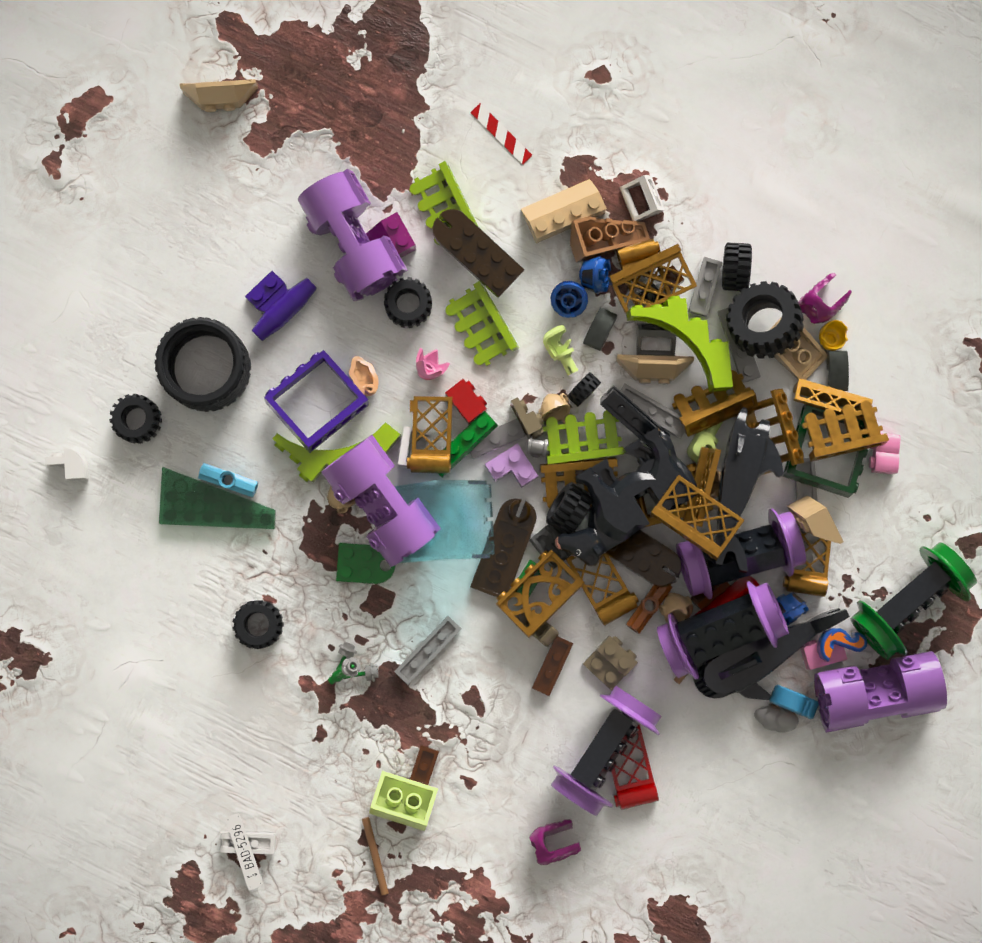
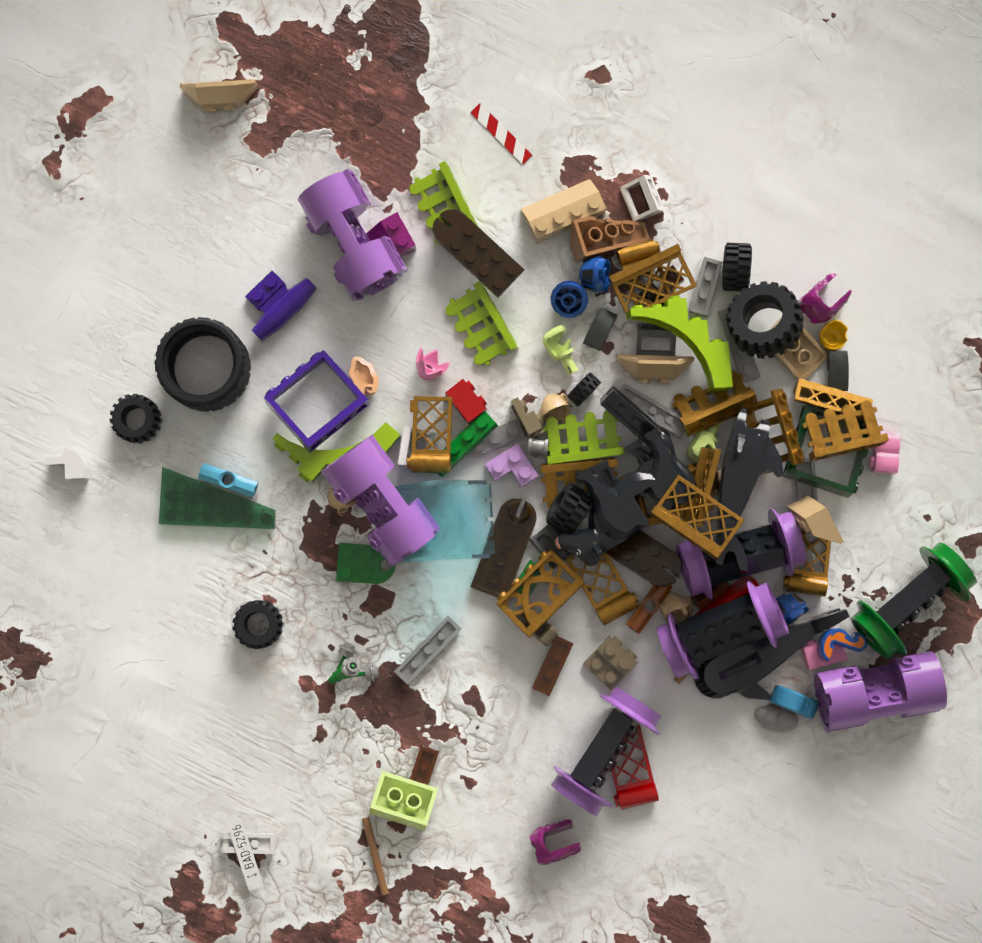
black tyre [384,277,432,328] -> none

